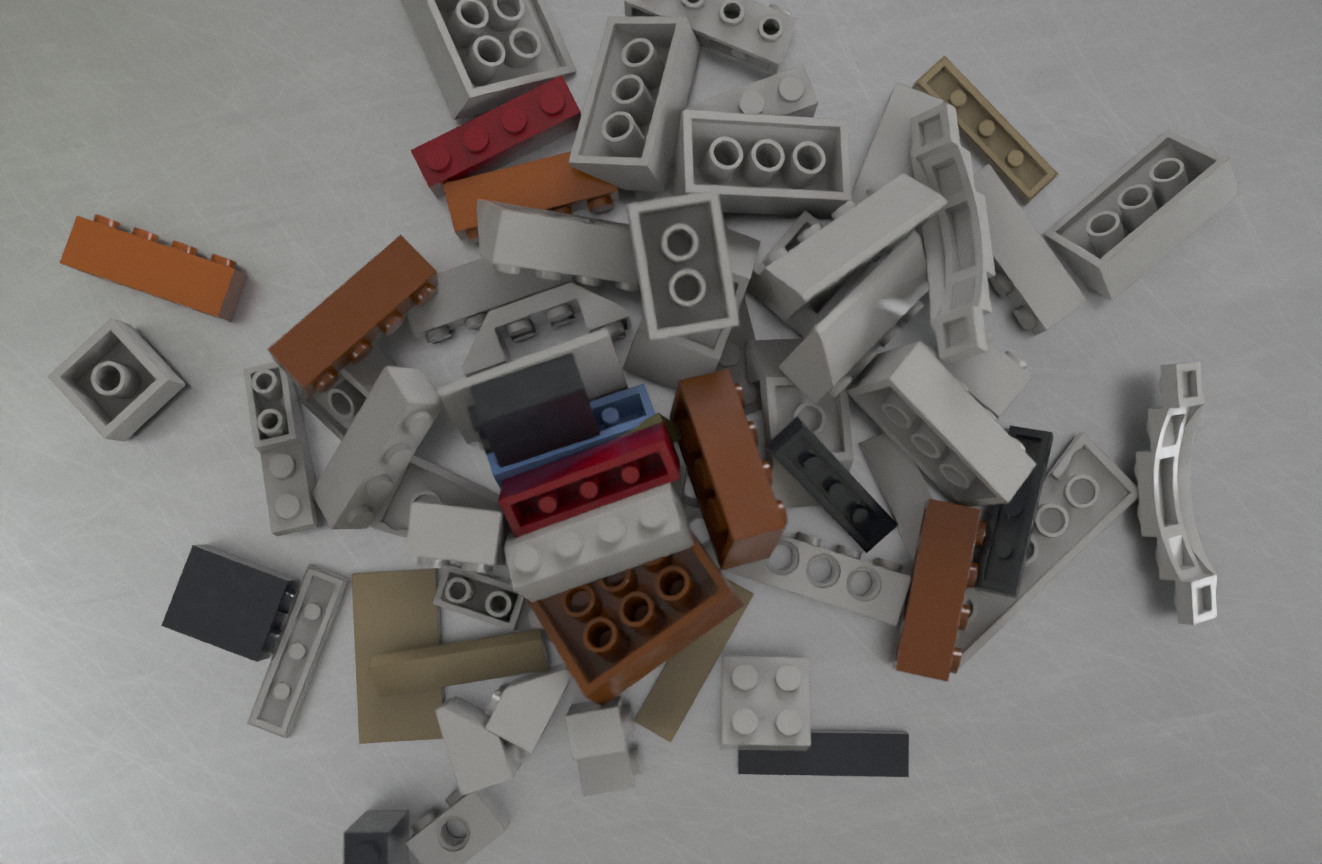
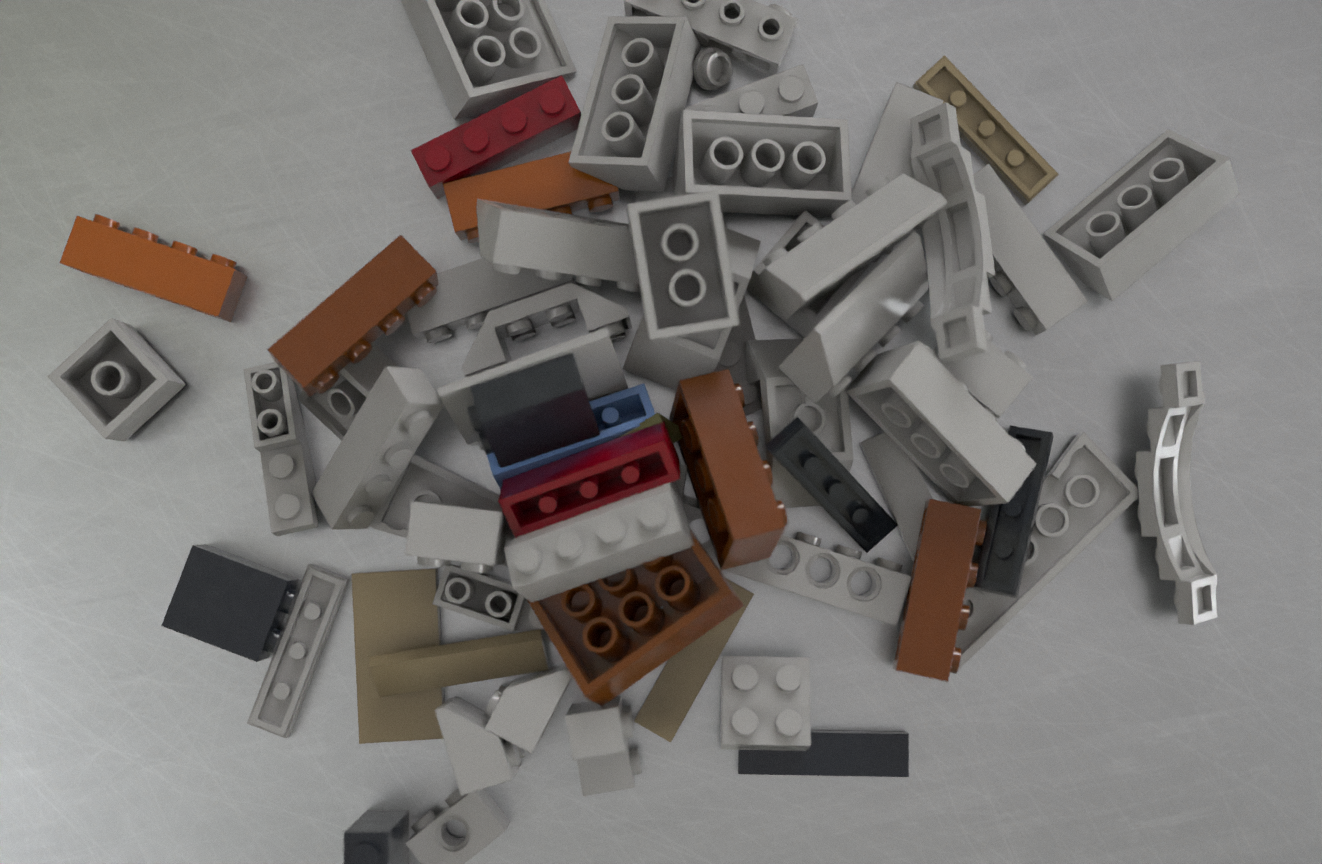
none -> light grey plate [693,47,733,90]

